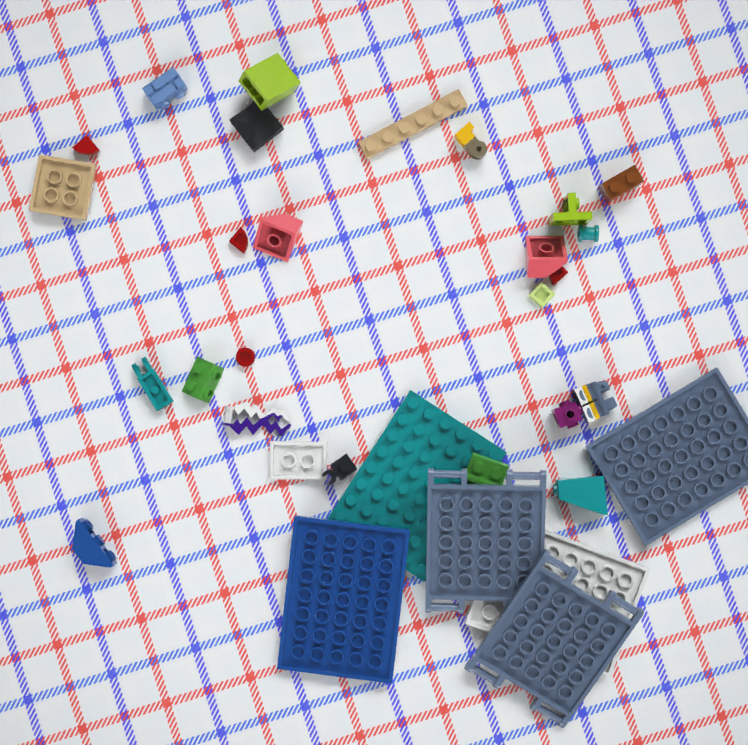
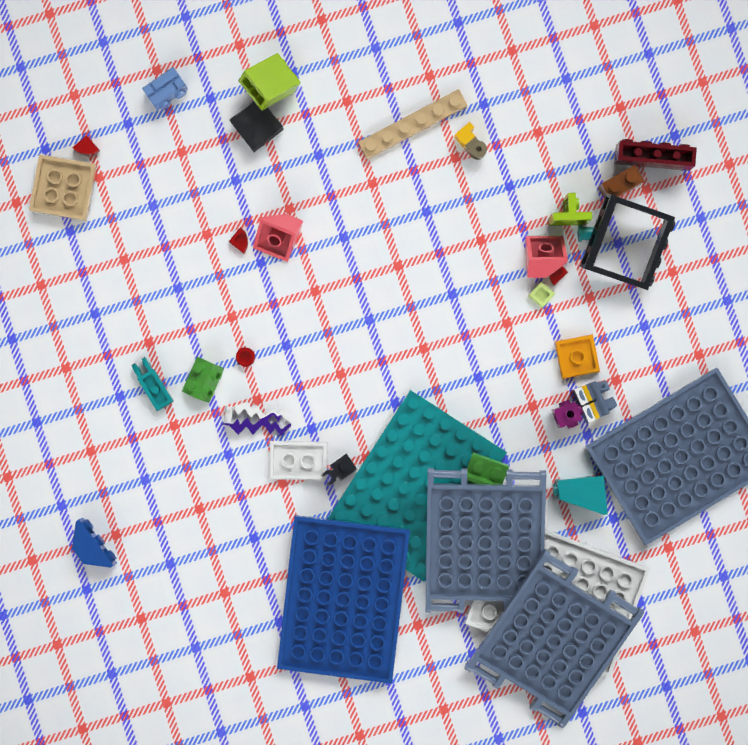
none -> light orange tile [555,334,600,379]
none -> black window [580,193,675,290]
none -> dark red brick [614,139,697,171]

